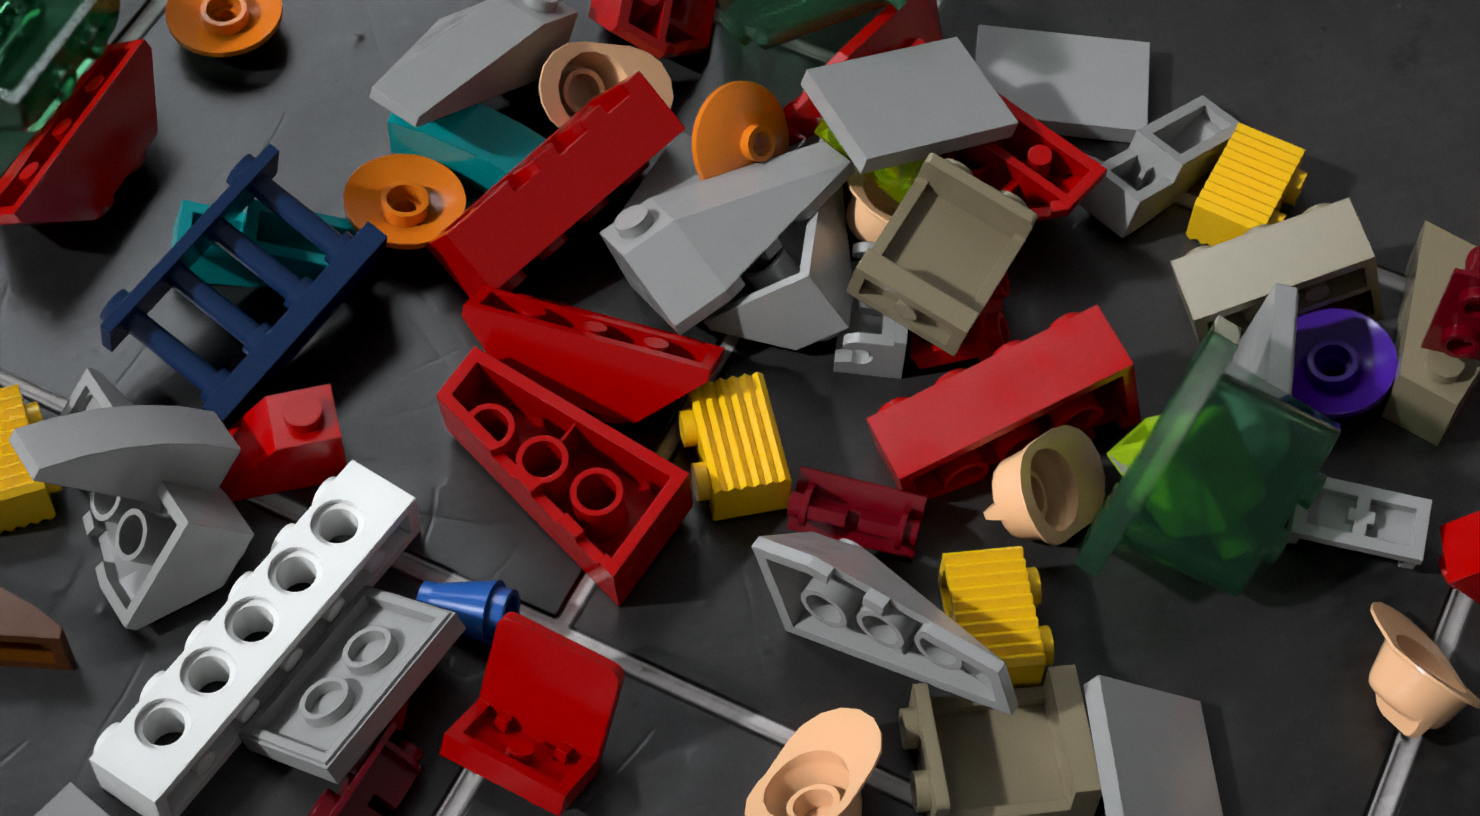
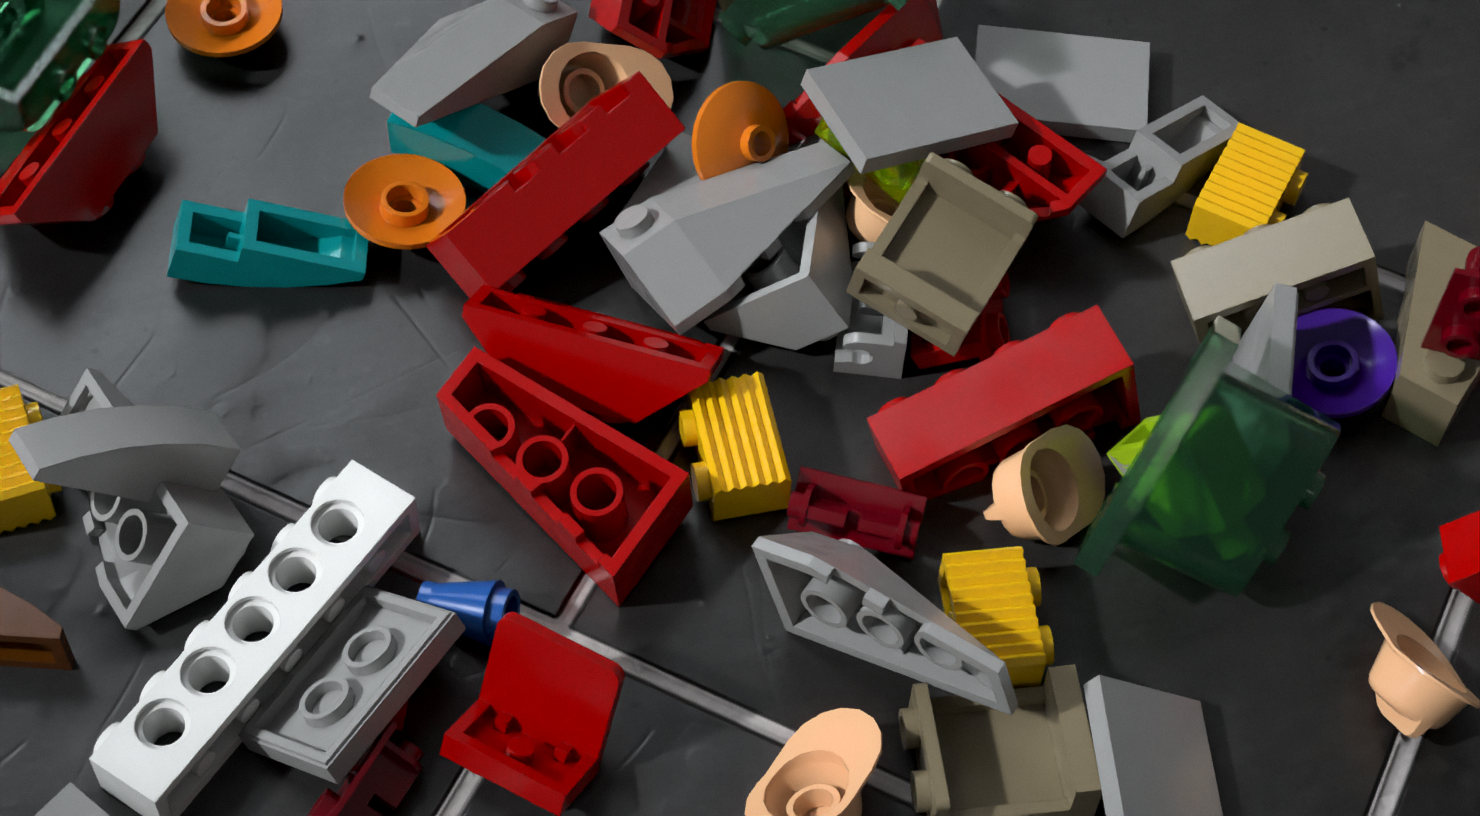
dark blue fence [99,143,388,429] -> none
red slope [219,384,347,502] -> none
light grey hinge [1282,472,1432,570] -> none

